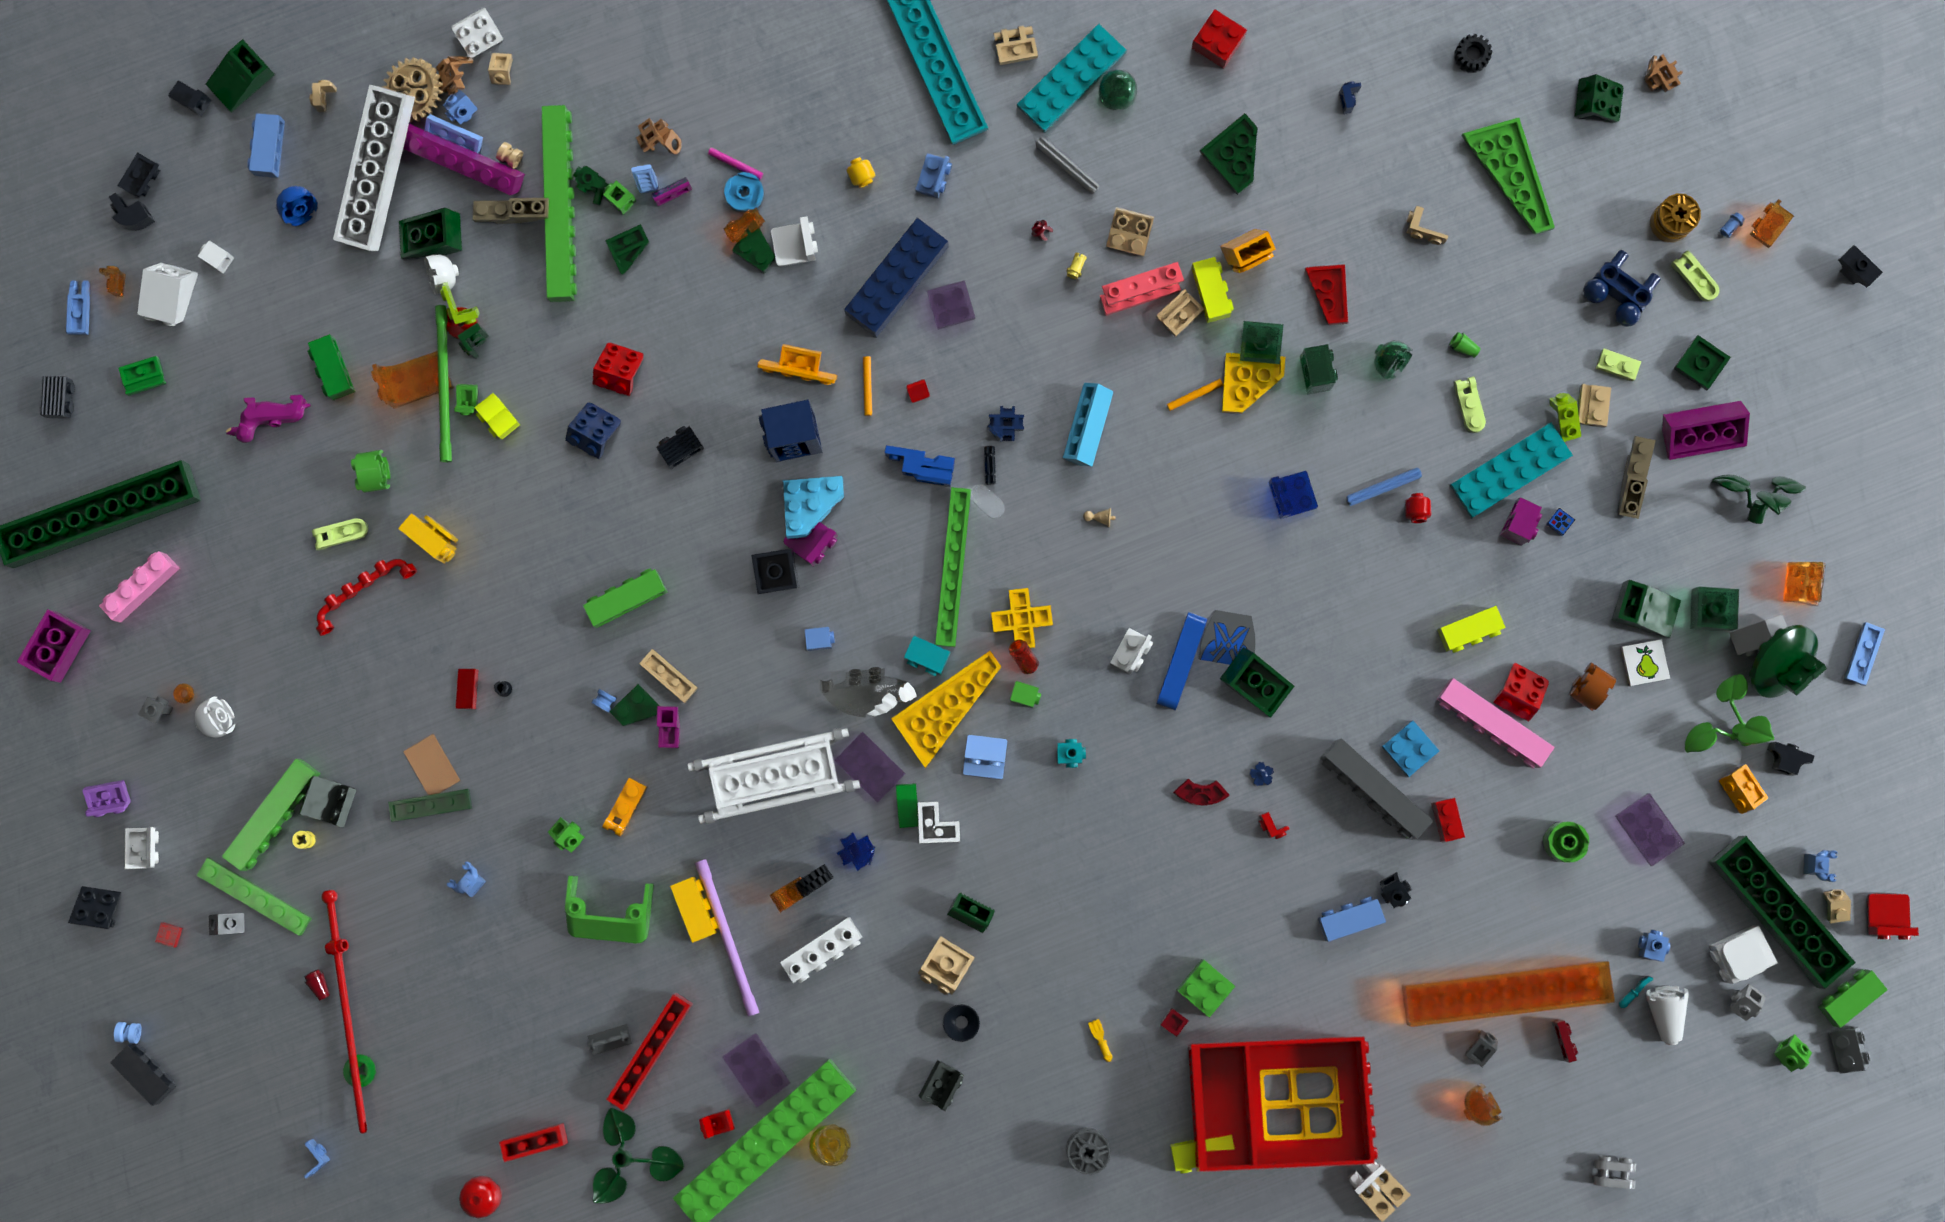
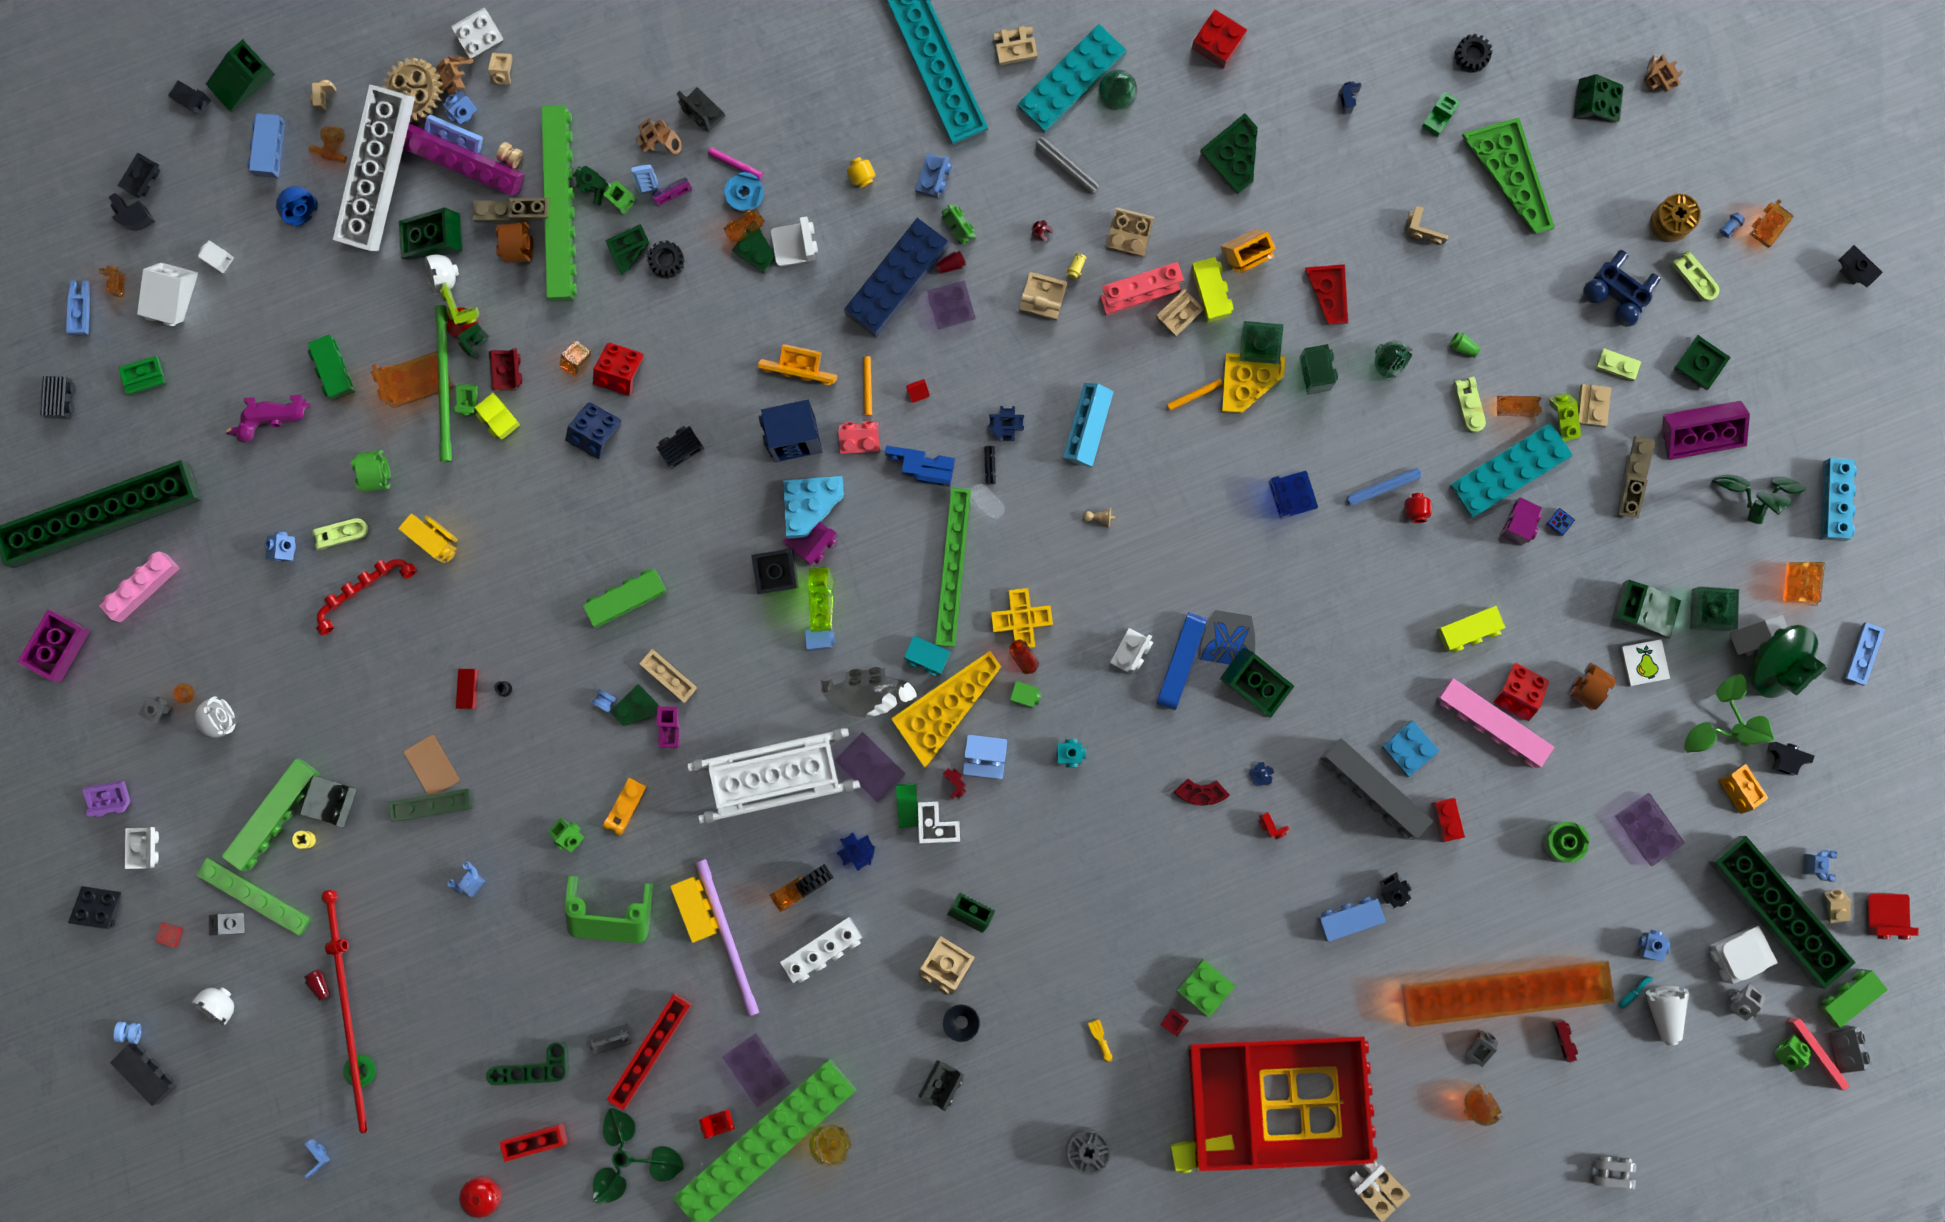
none -> white cylinder [192,987,234,1026]
none -> medium blue brick [265,532,296,562]
none -> clear orange piece [309,126,347,163]
none -> dark green beam [486,1041,569,1085]
none -> dark red bracket [489,348,522,391]
none -> dark orange brick [496,222,534,264]
none -> clear orange bracket [560,340,591,376]
none -> black tyre [647,240,685,279]
none -> pearl dark grey bracket [677,87,725,131]
none -> clear neon green slope [808,567,835,632]
none -> coral bracket [838,421,880,454]
none -> dark red cone [936,251,966,274]
none -> bright green hinge [941,204,976,245]
none -> dark red bracket [943,768,966,800]
none -> tan plate [1019,272,1068,321]
none -> green slope [1421,91,1461,137]
none -> clear orange hinge [1497,395,1542,416]
none -> coral tile [1787,1017,1849,1091]
none -> medium azure brick [1821,458,1857,541]

